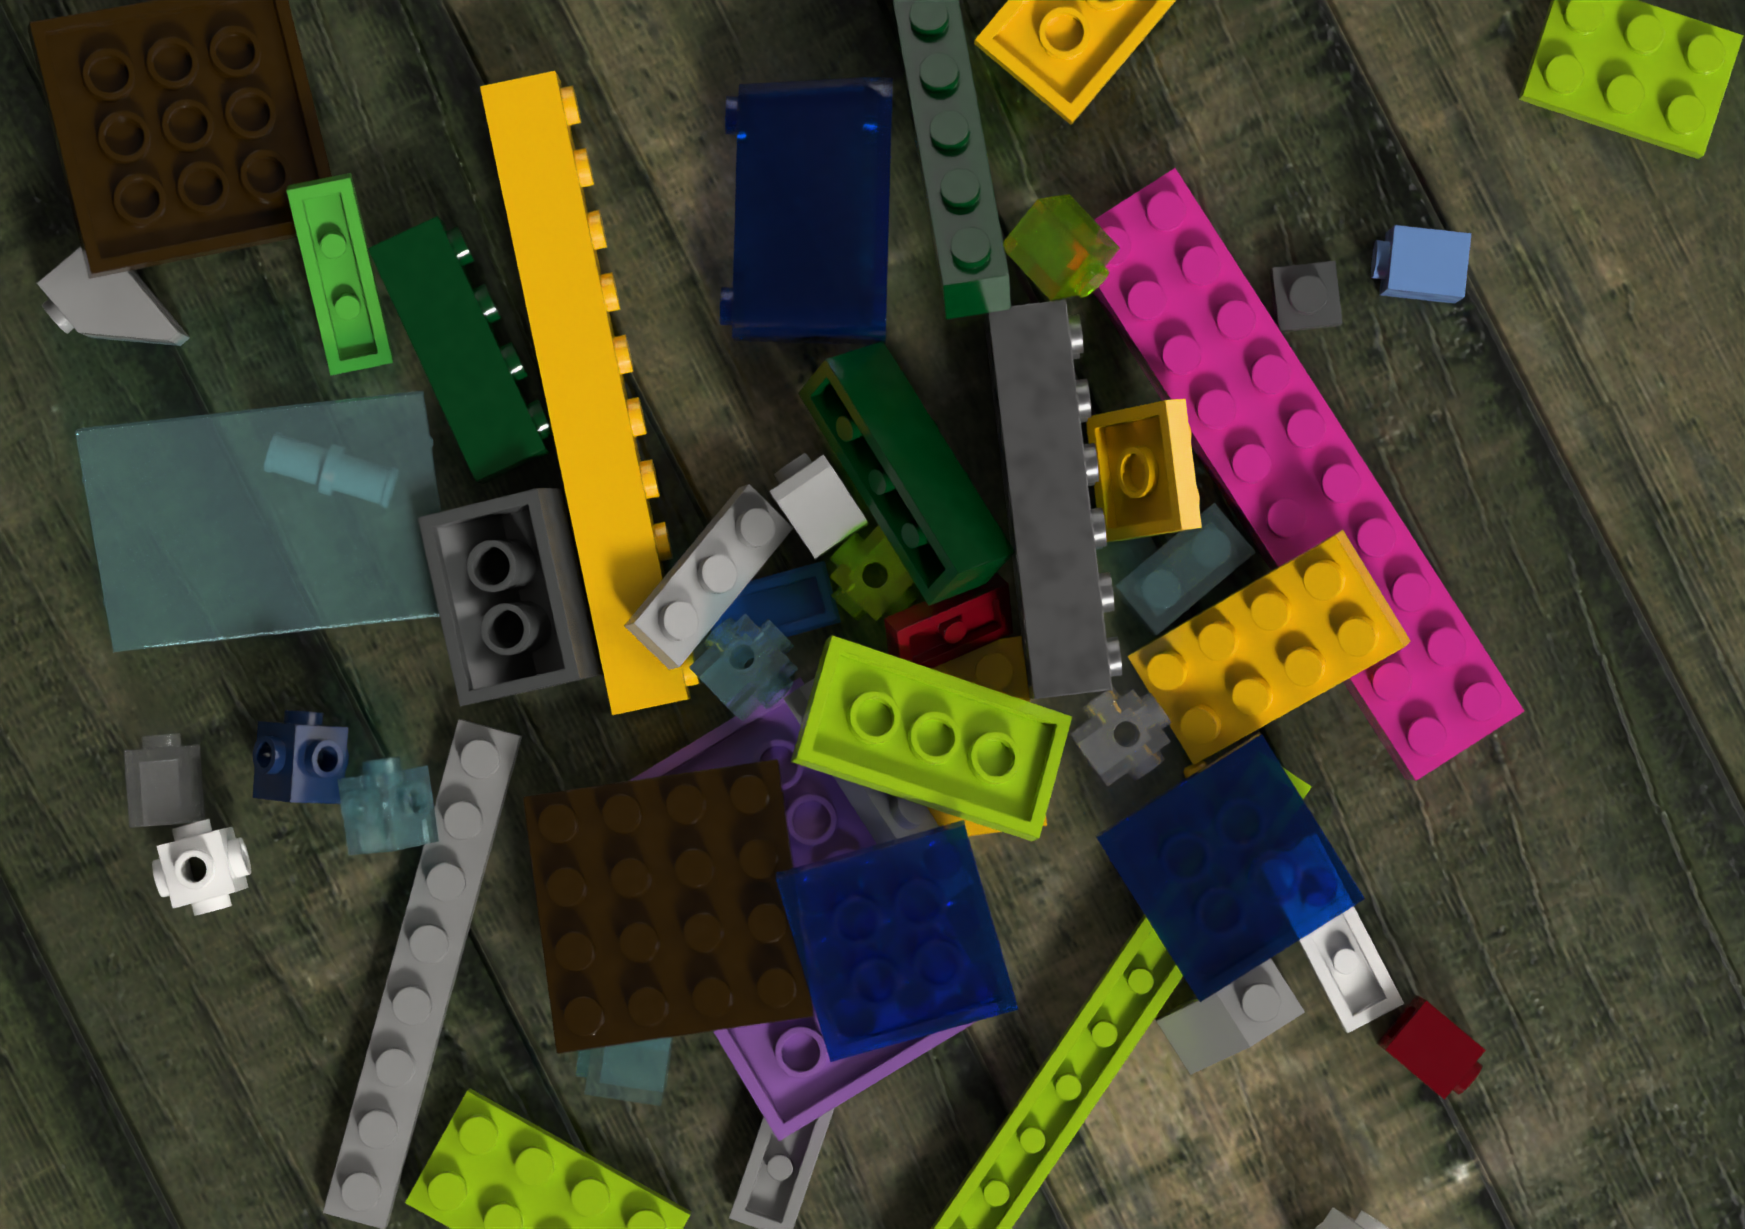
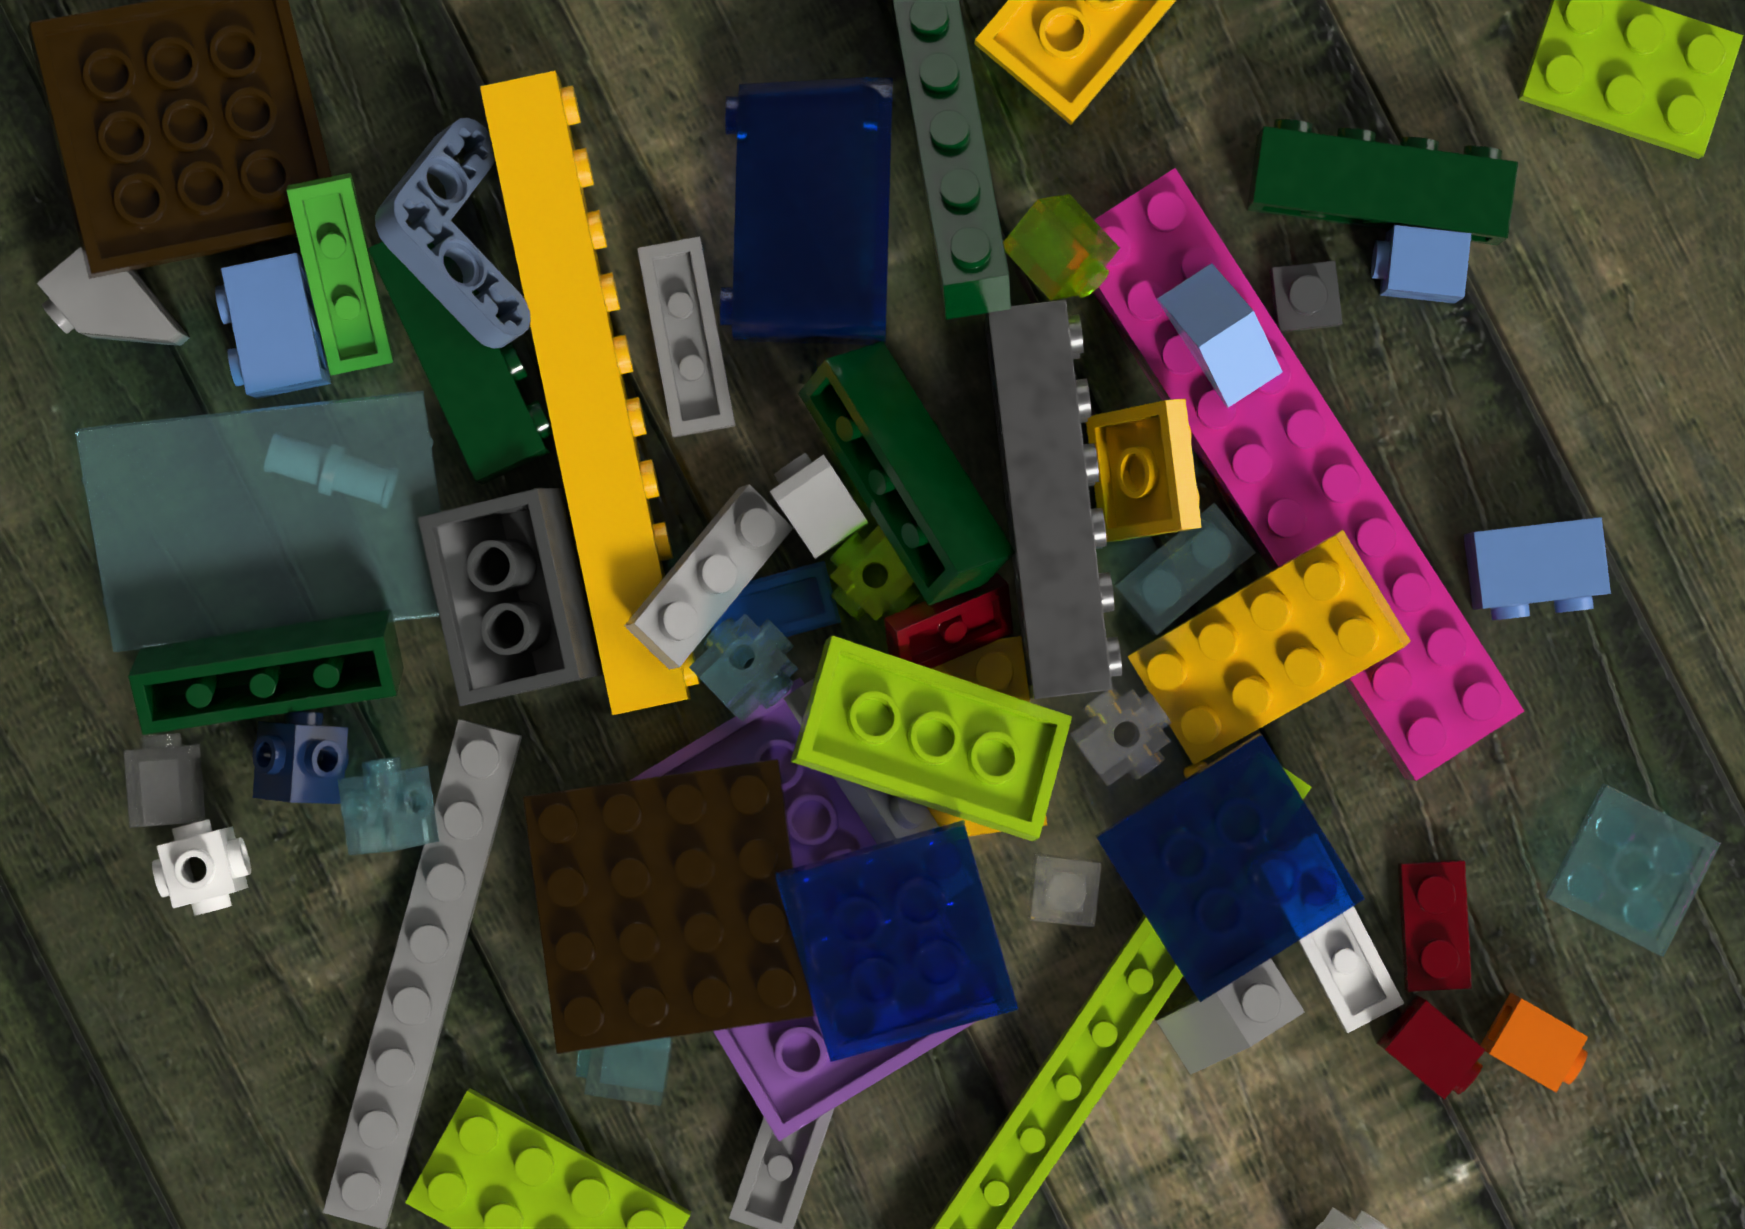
none -> dark green brick [128,609,404,735]
none -> medium blue brick [215,253,331,399]
none -> sand blue beam [375,118,531,349]
none -> light grey plate [637,236,736,438]
none -> clear brick [1027,852,1101,927]
none -> slope [1157,263,1283,408]
none -> dark green brick [1247,119,1518,245]
none -> dark red plate [1398,860,1472,992]
none -> medium blue brick [1464,517,1611,621]
none -> orange brick [1480,993,1588,1093]
none -> clear light blue plate [1545,784,1721,957]

